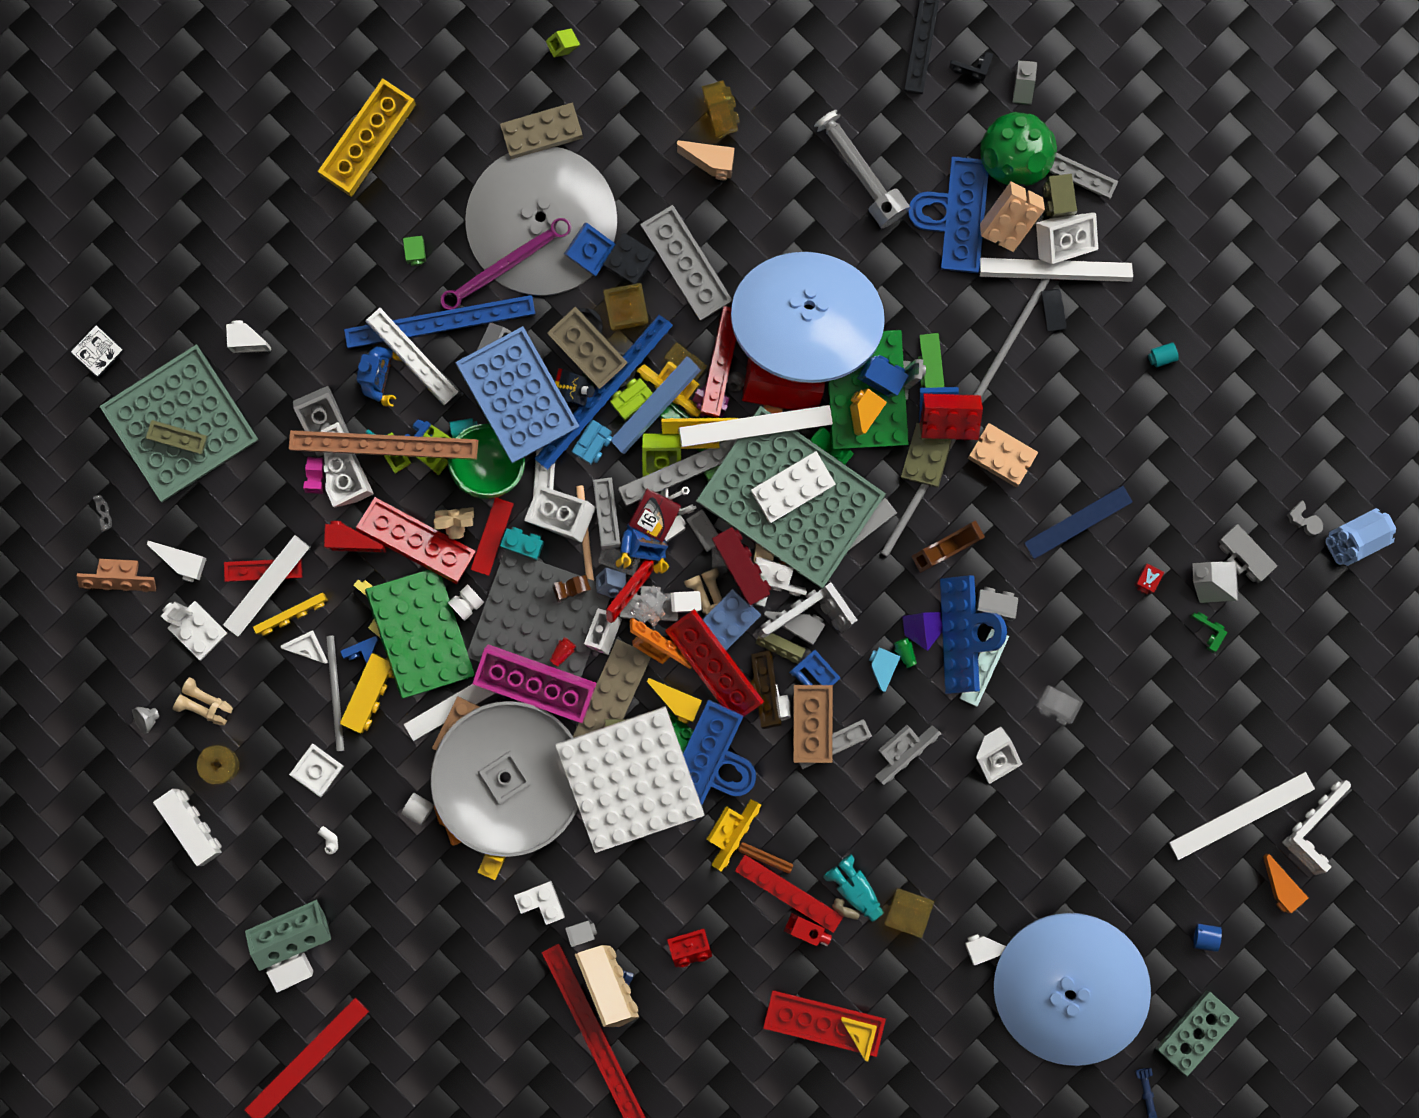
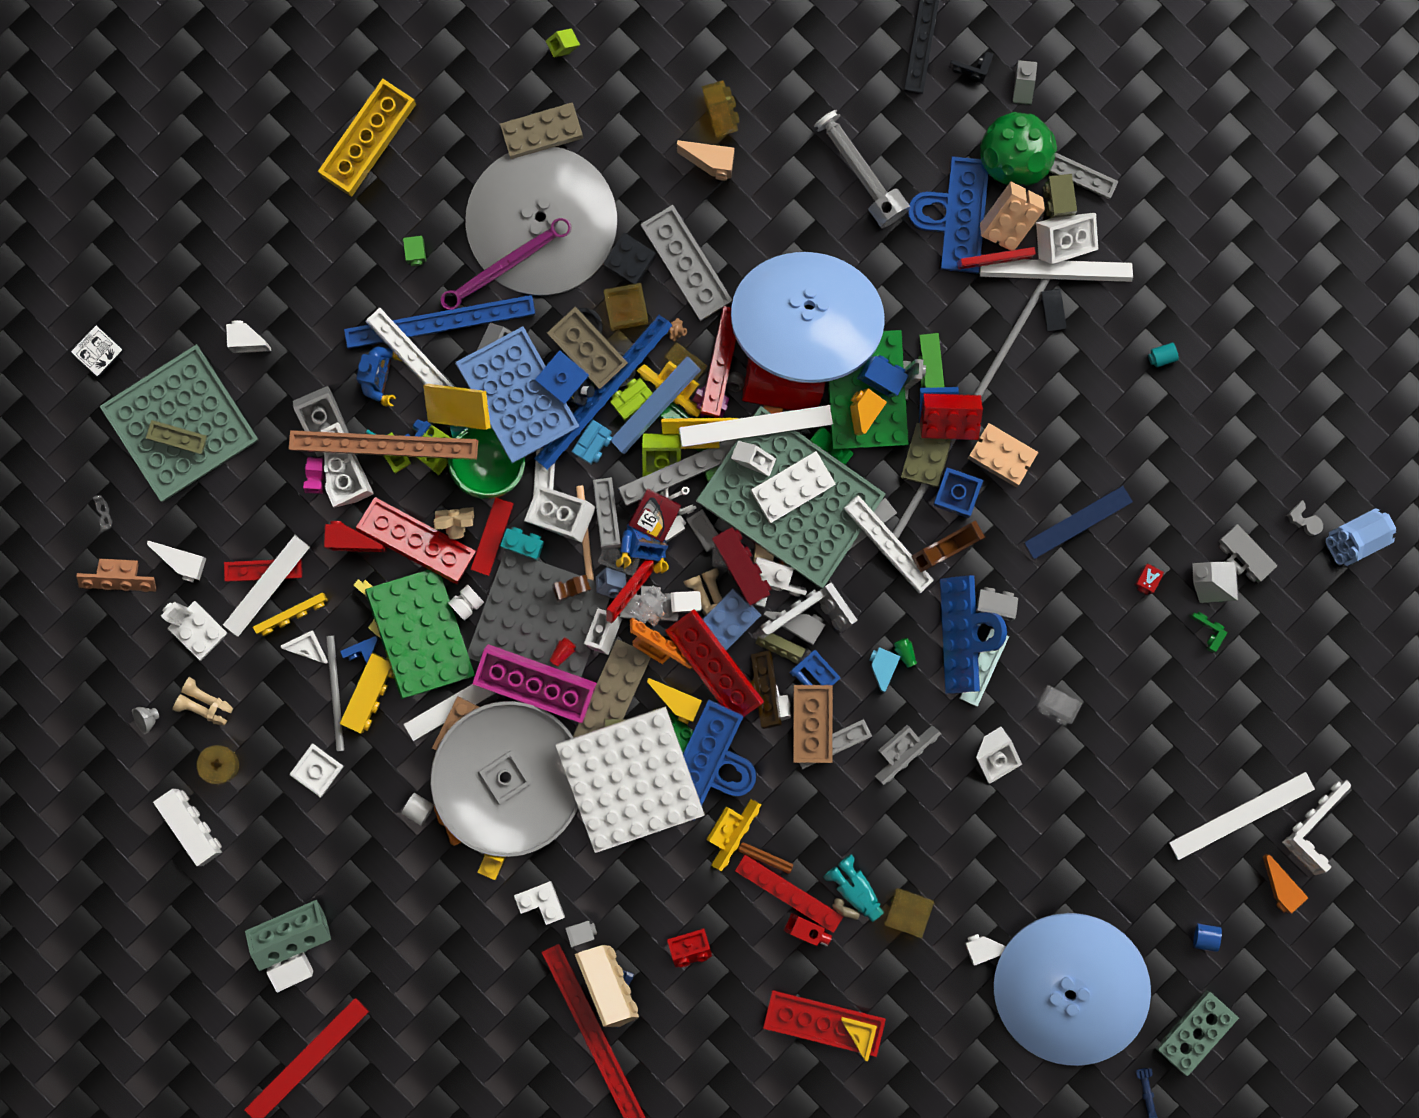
white arm [317,826,338,854] -> none
blue plate [564,223,616,276] -> none
dark purple slope [902,612,943,651] -> none
none -> yellow tile [423,384,491,430]
none -> blue plate [535,350,589,405]
none -> medium nougat plant [668,318,687,341]
none -> white slope [731,441,776,476]
none -> white tile [843,495,934,593]
none -> blue brick [933,467,983,518]
none -> red tile [957,247,1036,270]

